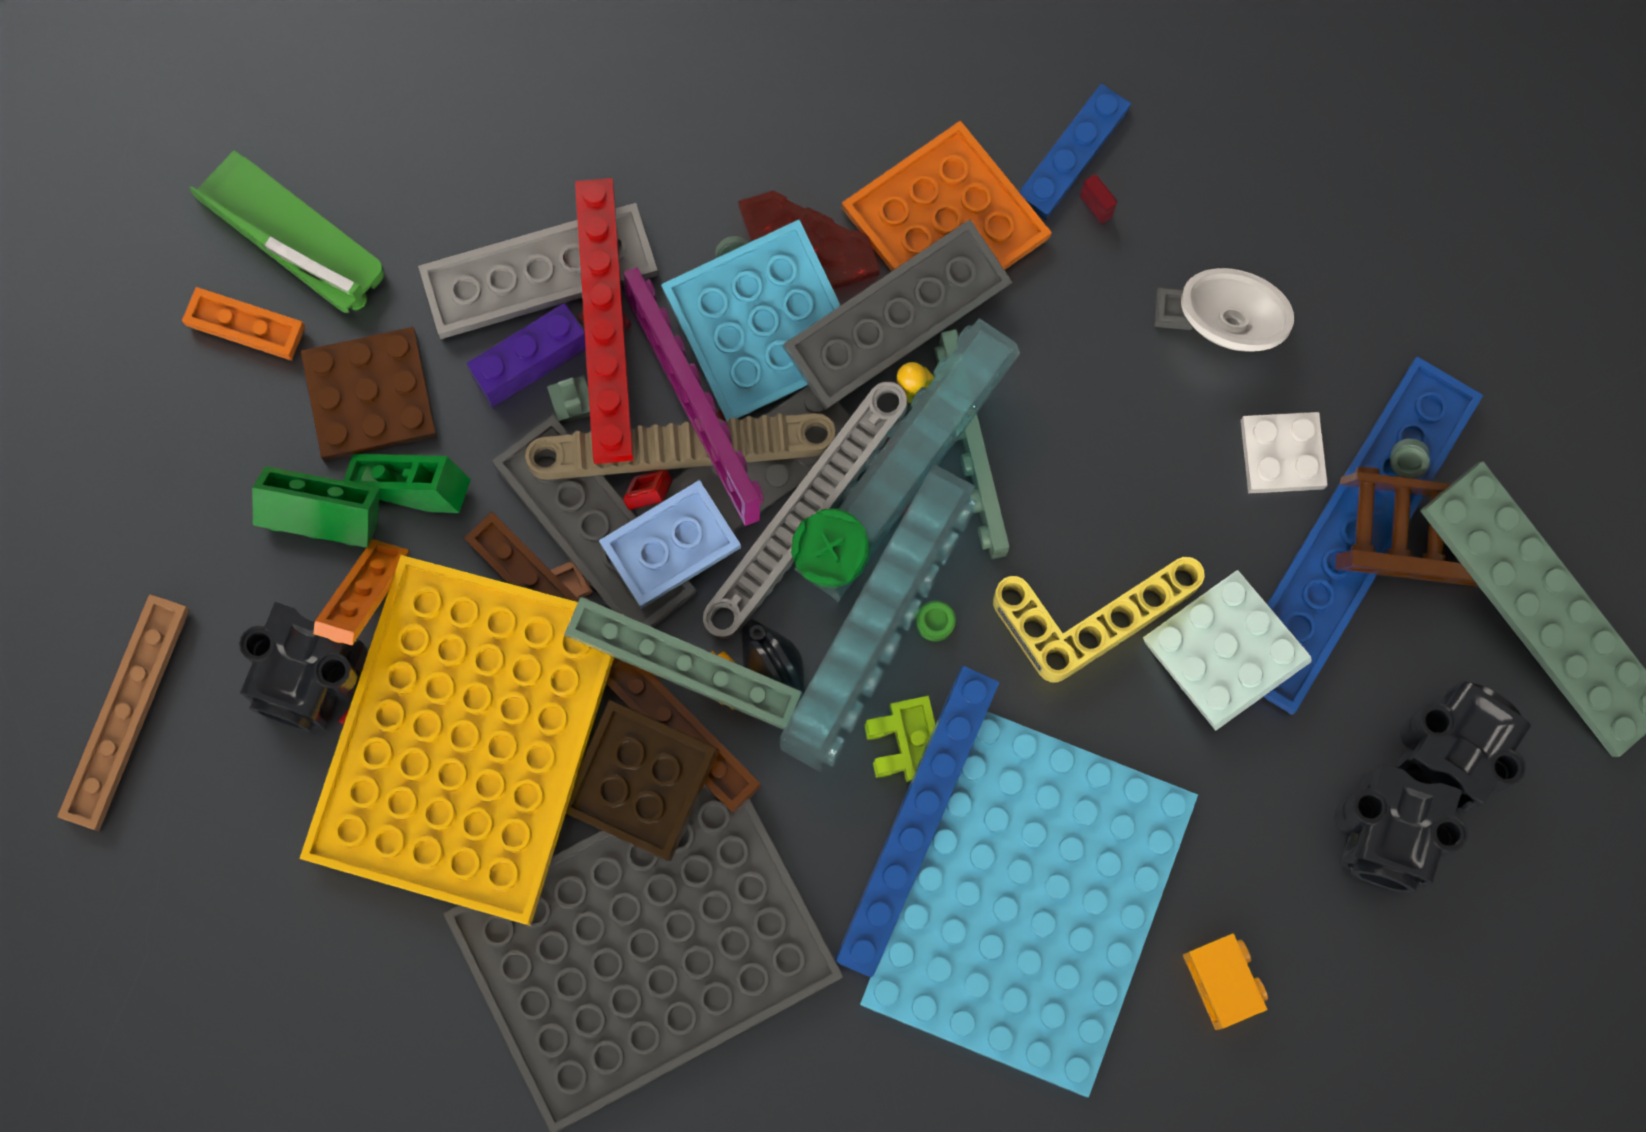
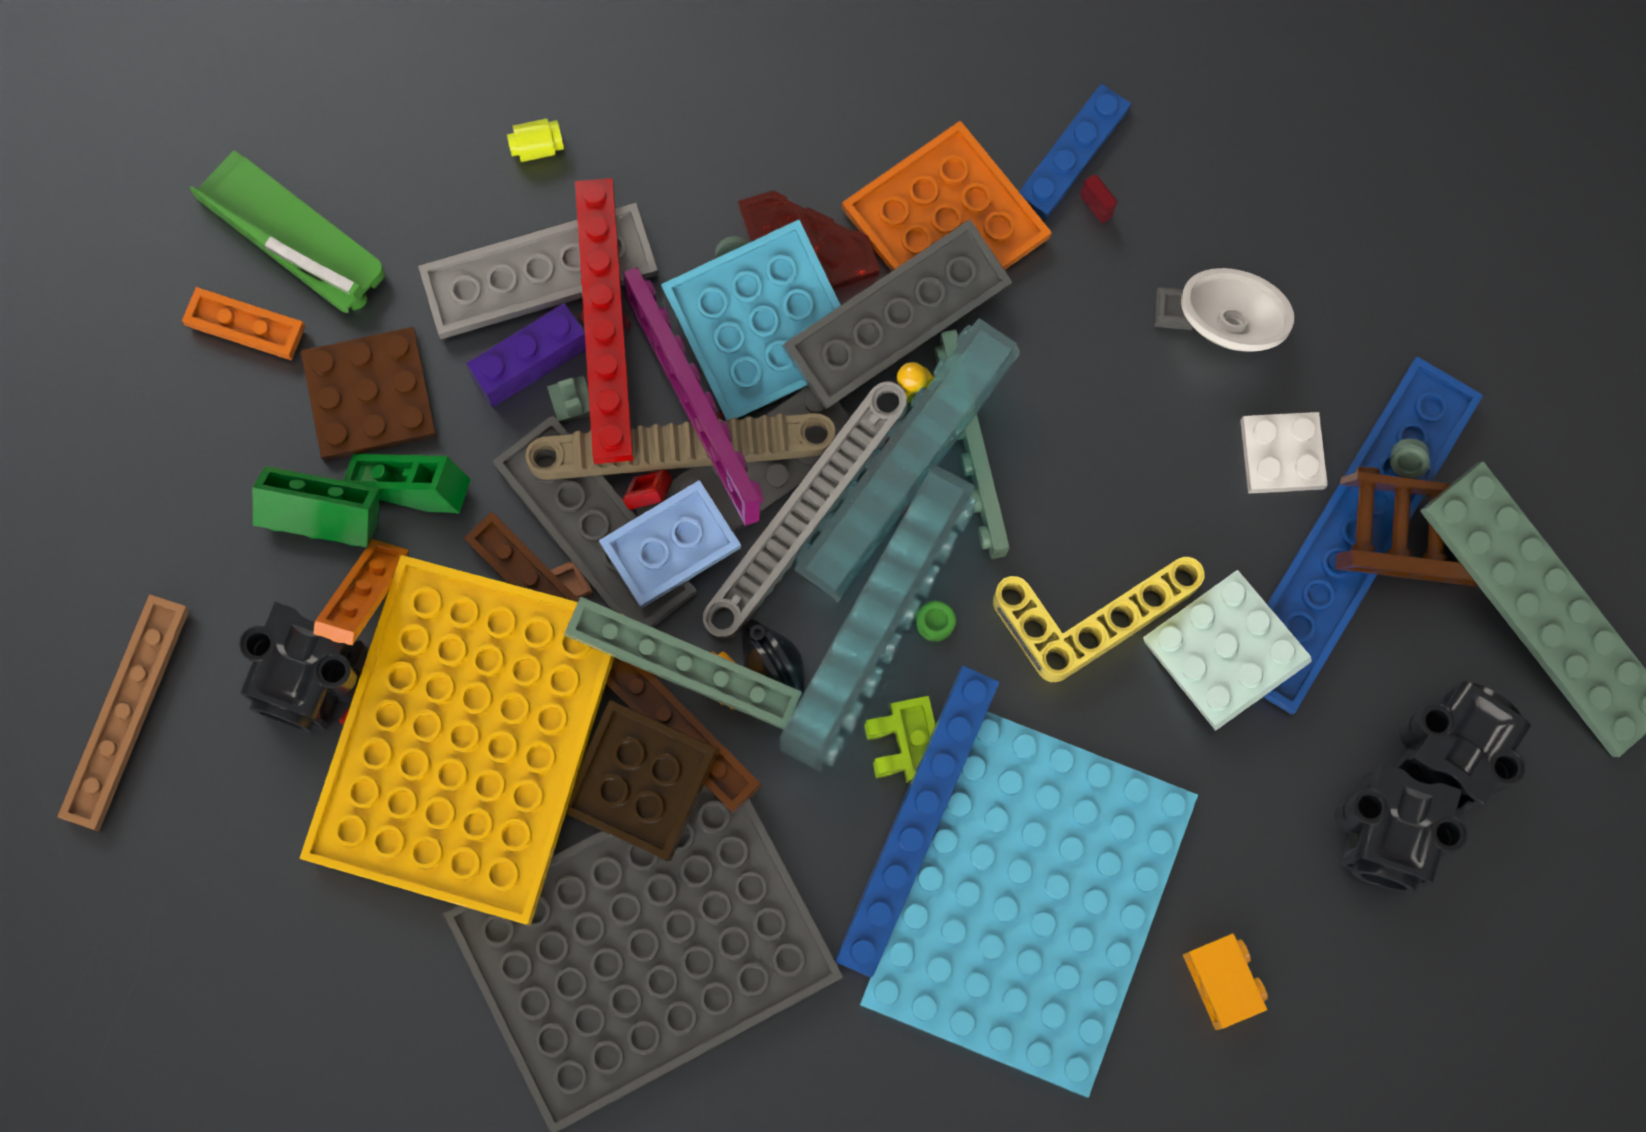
green tile [791,509,871,588] -> none
none -> neon yellow brick [507,118,564,162]

